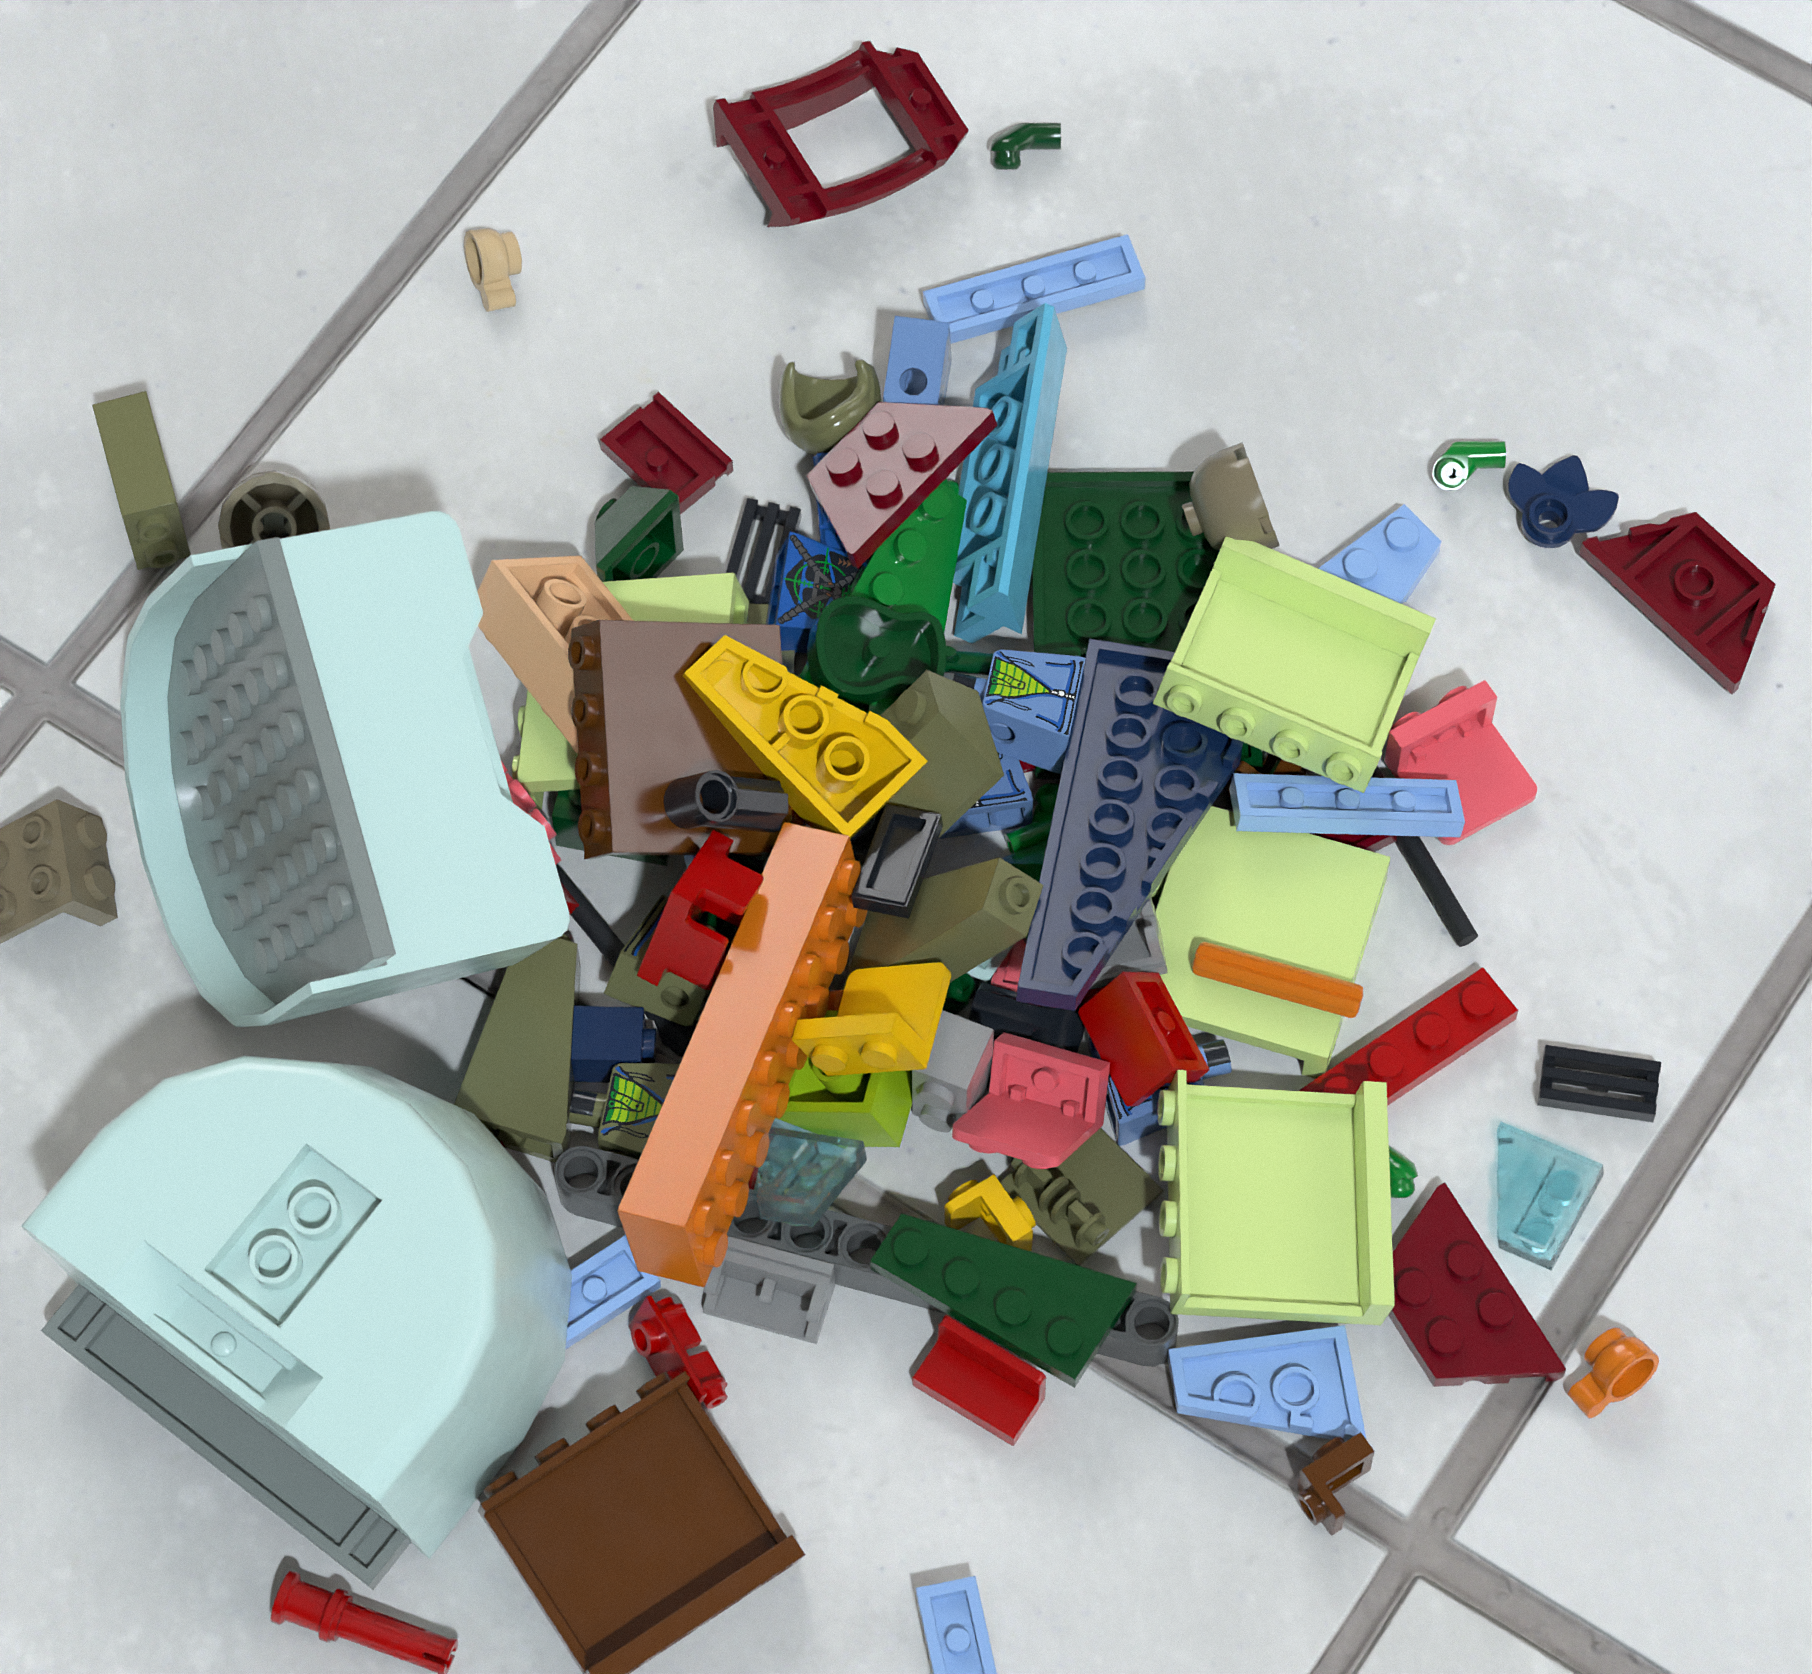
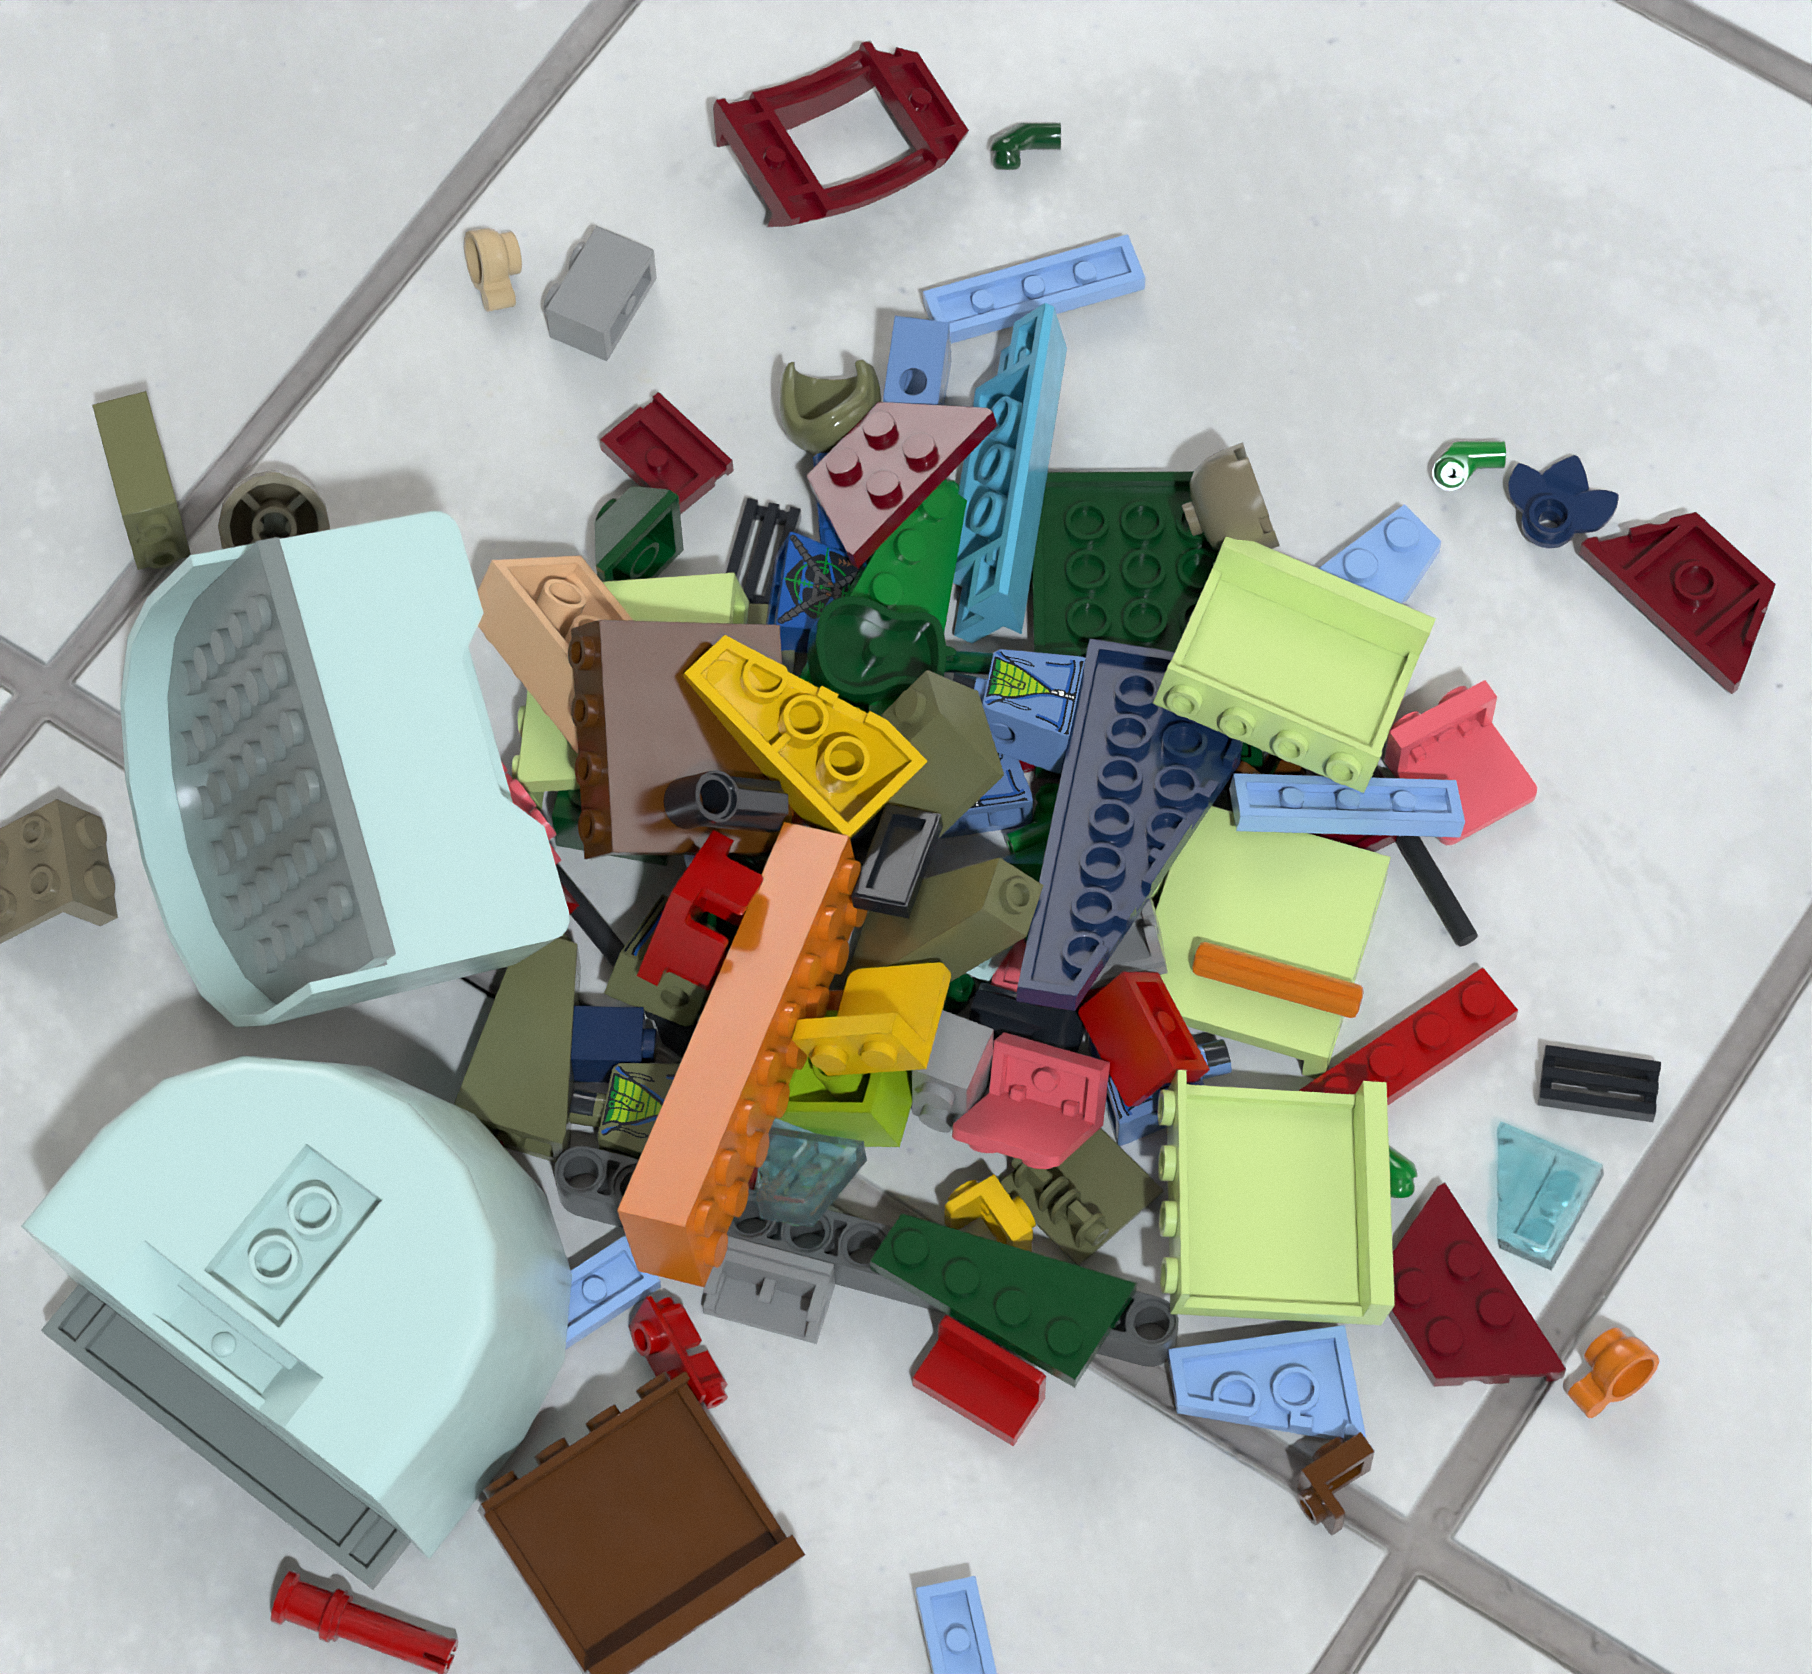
none -> light grey brick [543,226,657,361]

